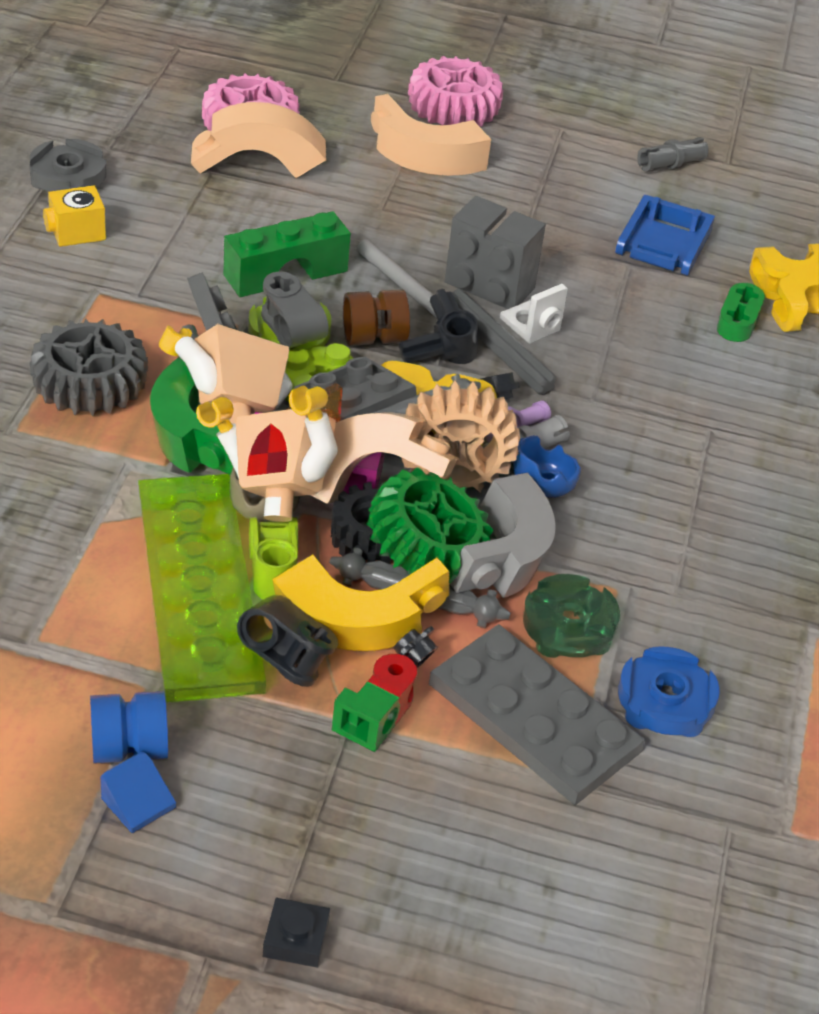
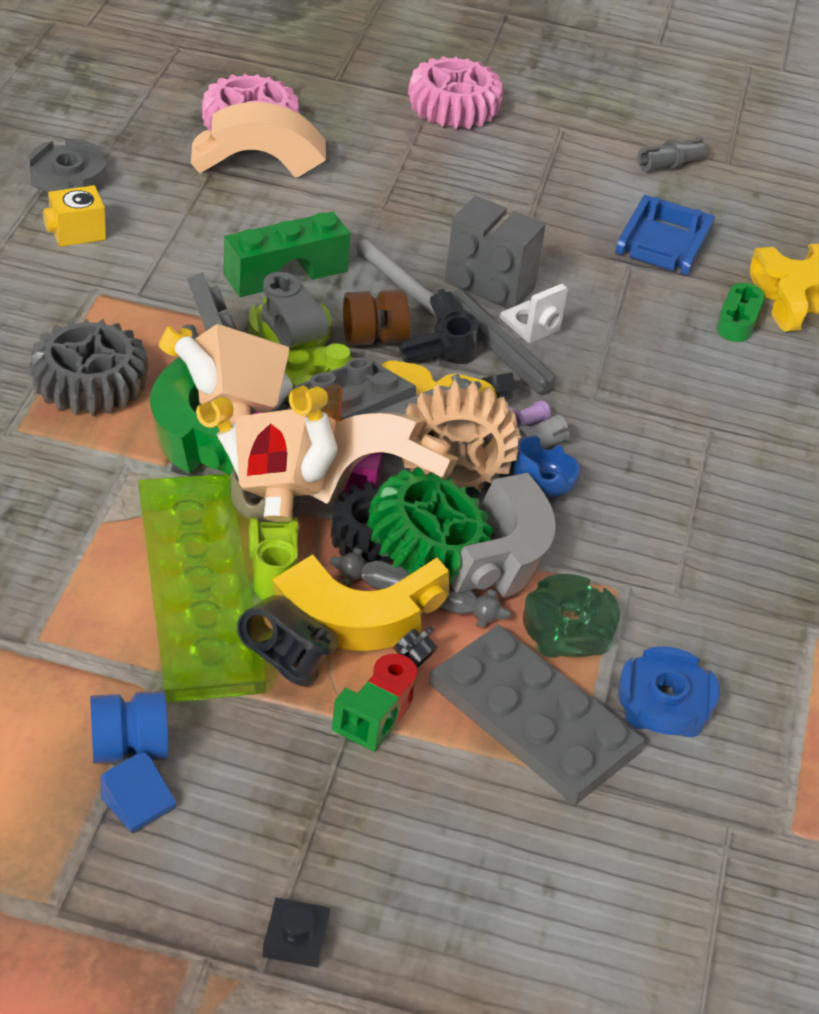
light nougat arch [371,94,491,176] -> none

